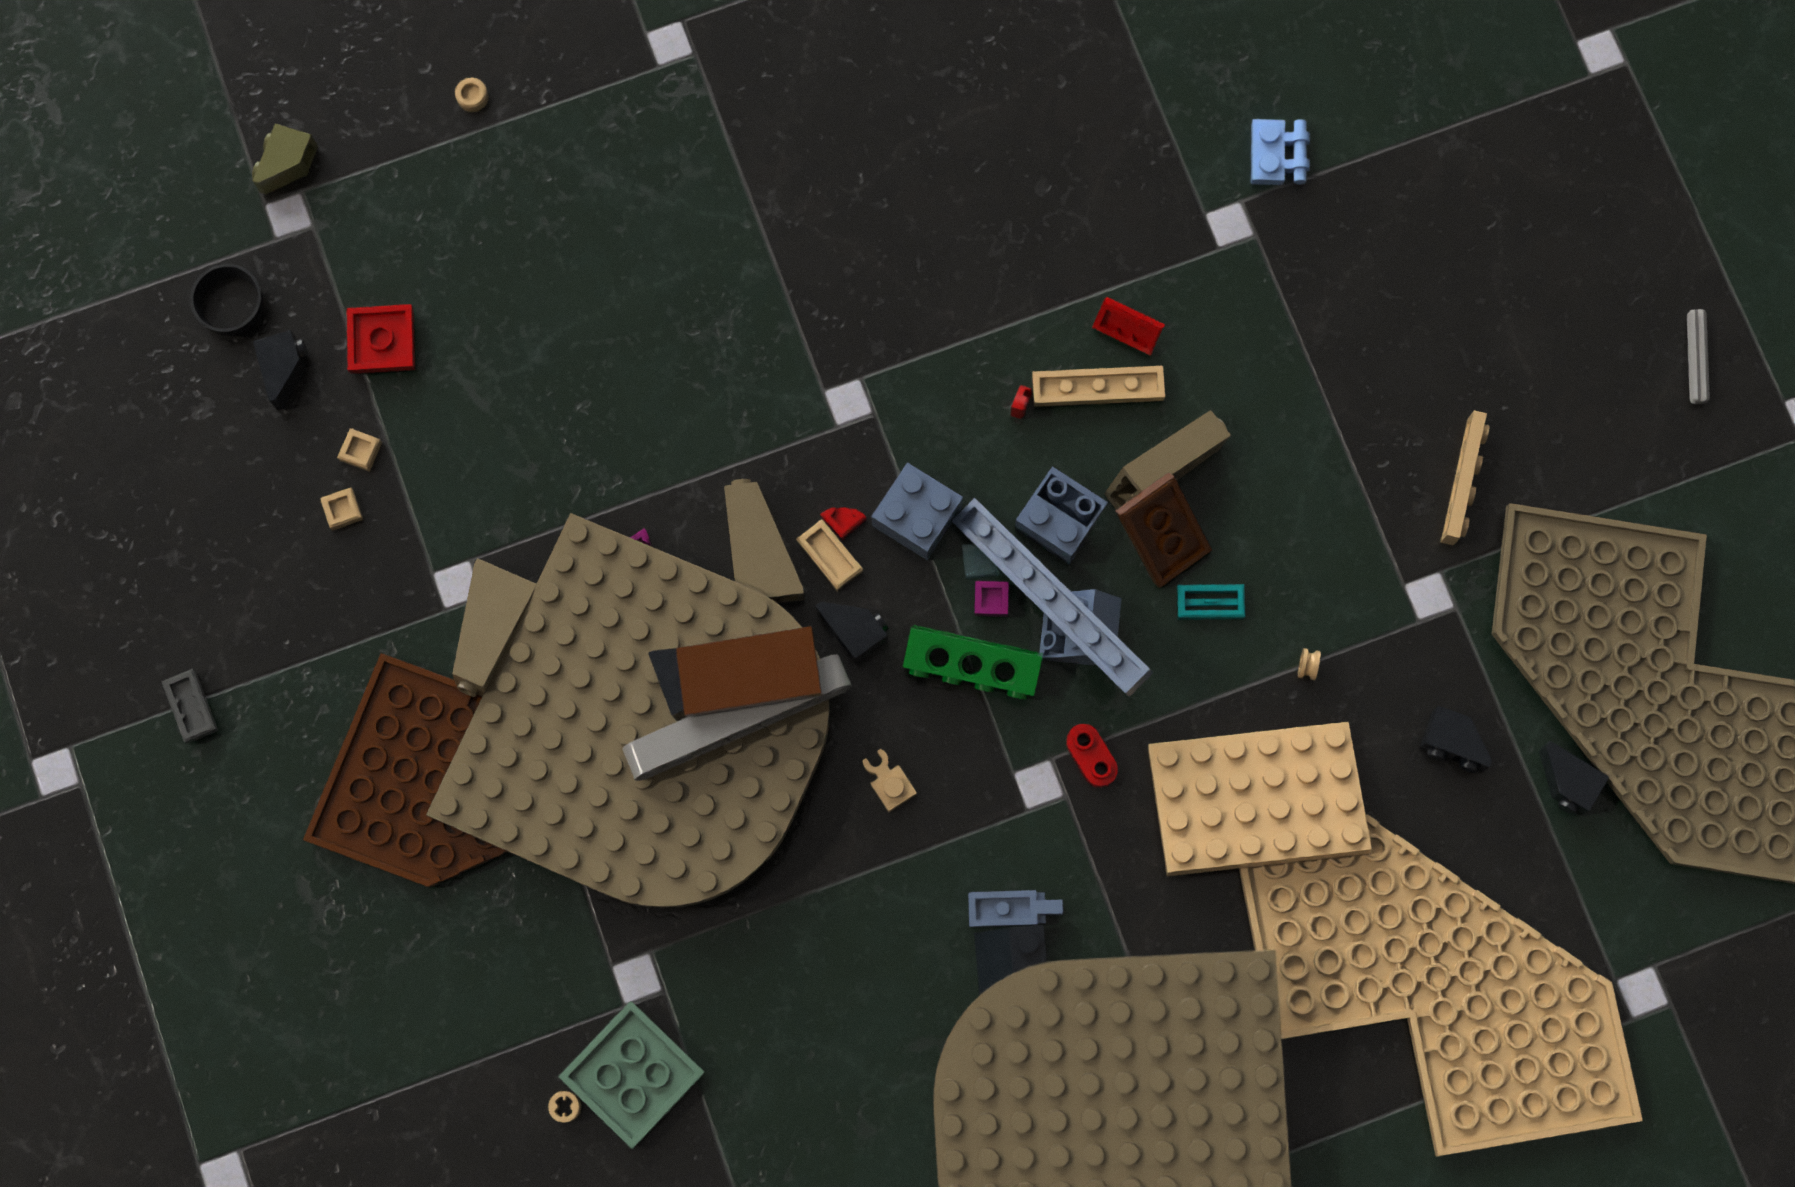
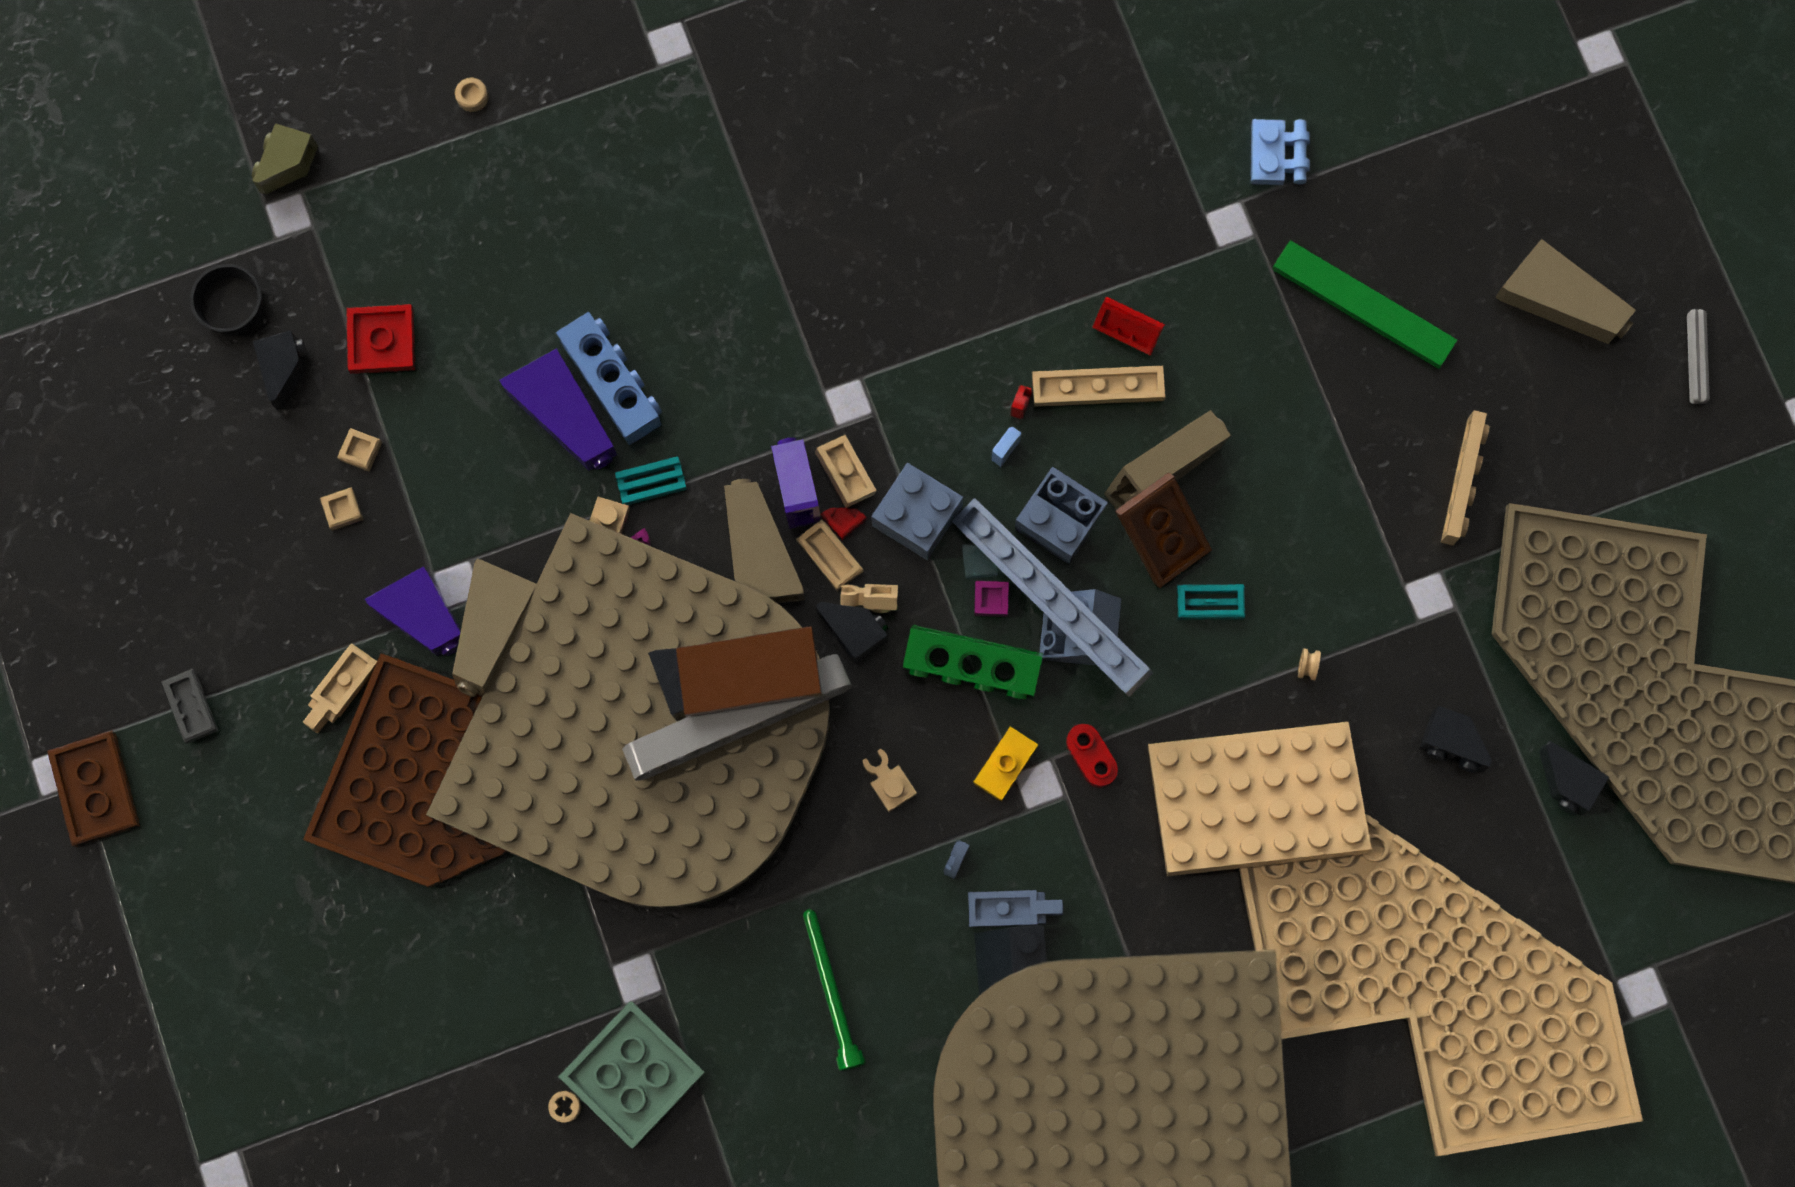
none -> reddish brown tile [47,730,140,847]
none -> tan hinge [303,644,377,734]
none -> dark purple slope [365,566,461,657]
none -> dark purple slope [499,348,617,471]
none -> medium blue brick [556,312,662,445]
none -> tan plate [589,497,630,534]
none -> teal tile [615,456,687,505]
none -> dark purple slope [771,438,821,529]
none -> green piece [803,909,866,1071]
none -> tan plate [815,435,876,508]
none -> tan plate [840,584,898,613]
none -> sand blue tile [943,840,970,879]
none -> yellow plate [973,726,1038,802]
none -> light blue tile [992,427,1021,467]
none -> green tile [1272,240,1457,369]
none -> dark tan slope [1496,239,1636,344]

